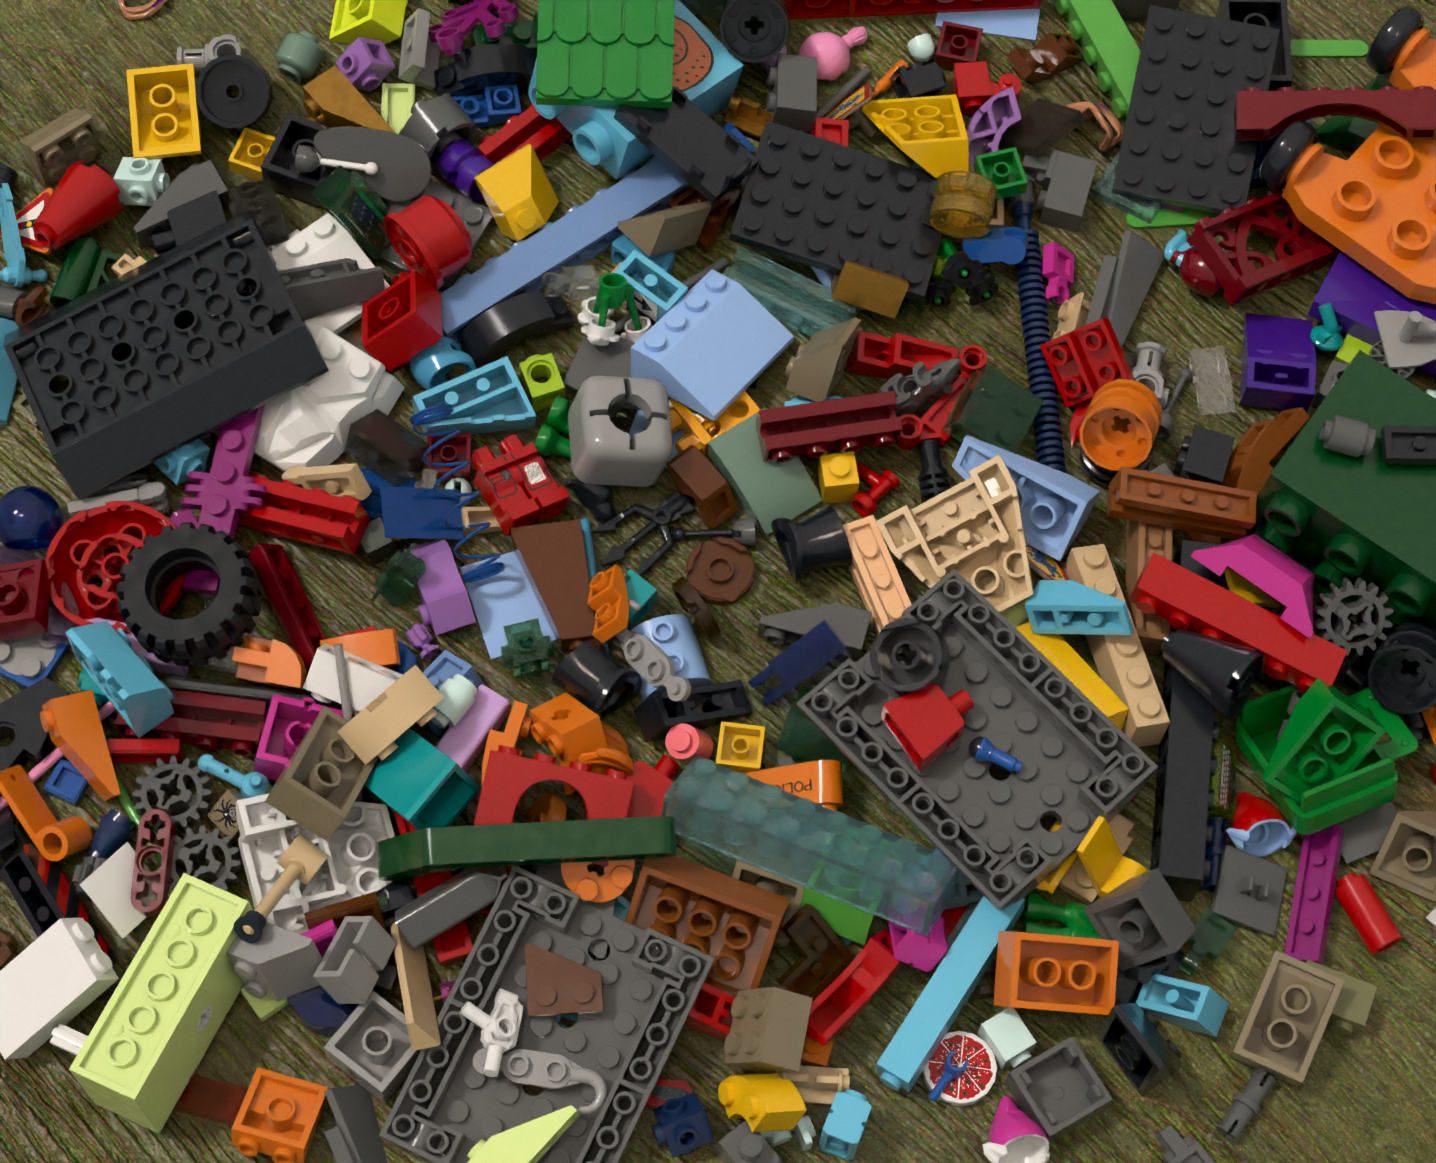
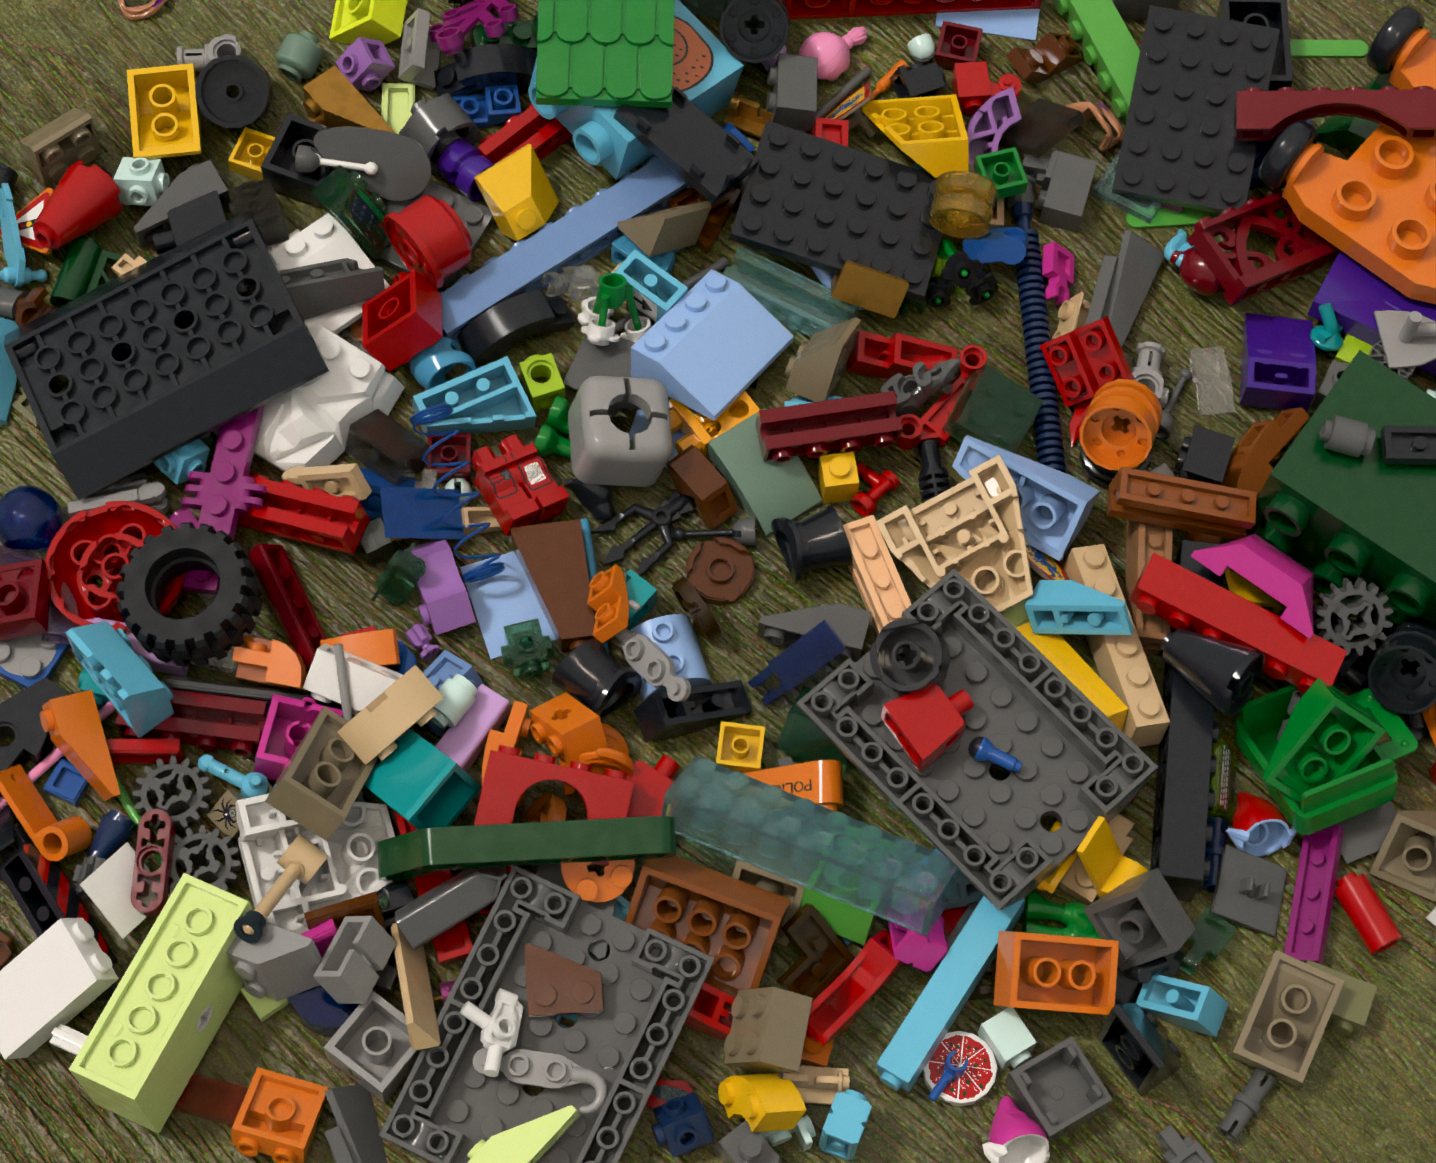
coral brick [665,723,713,765] -> none

